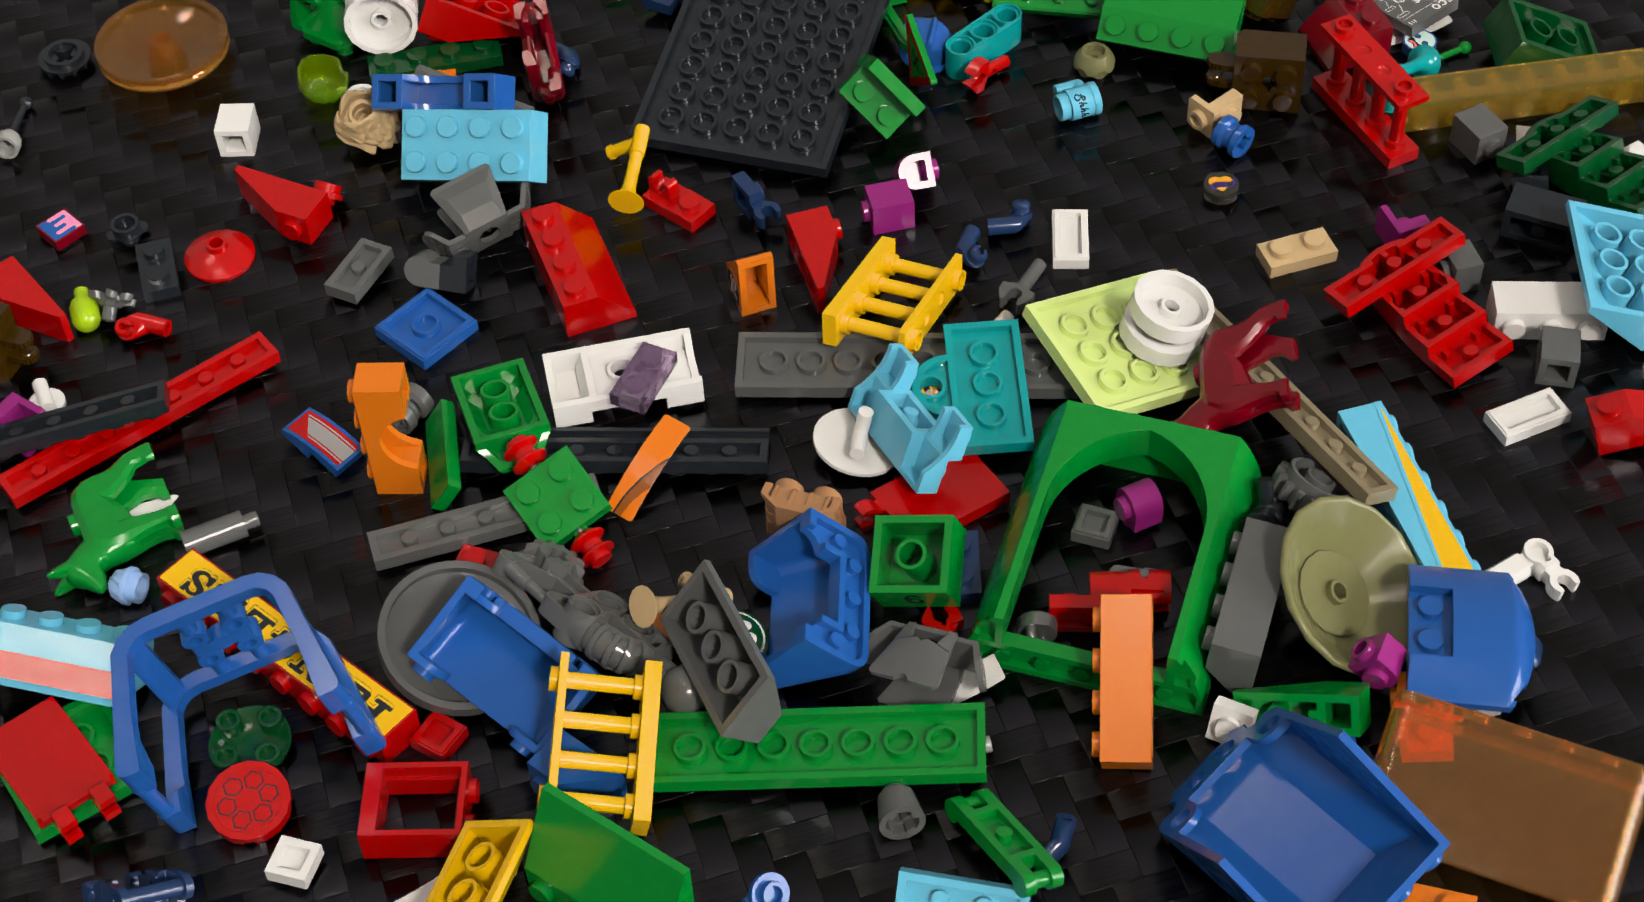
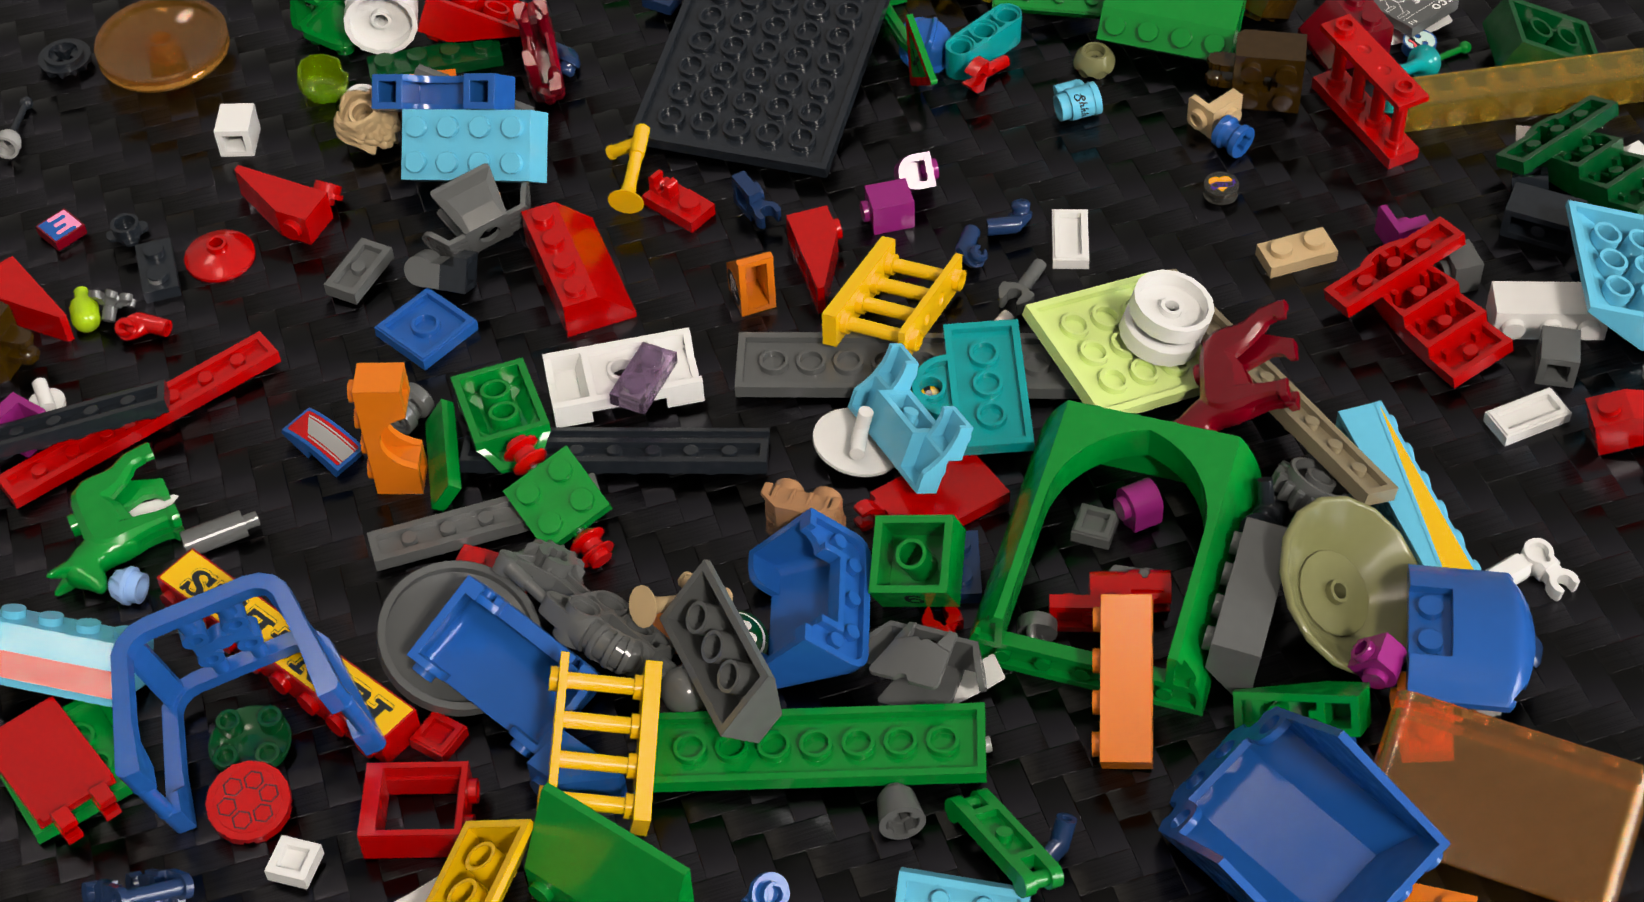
orange sticker [608,414,690,521] -> none
green bracket [836,53,926,139] -> none
white plate [1205,695,1259,743] -> none
dark grey brick [1449,103,1508,165] -> none

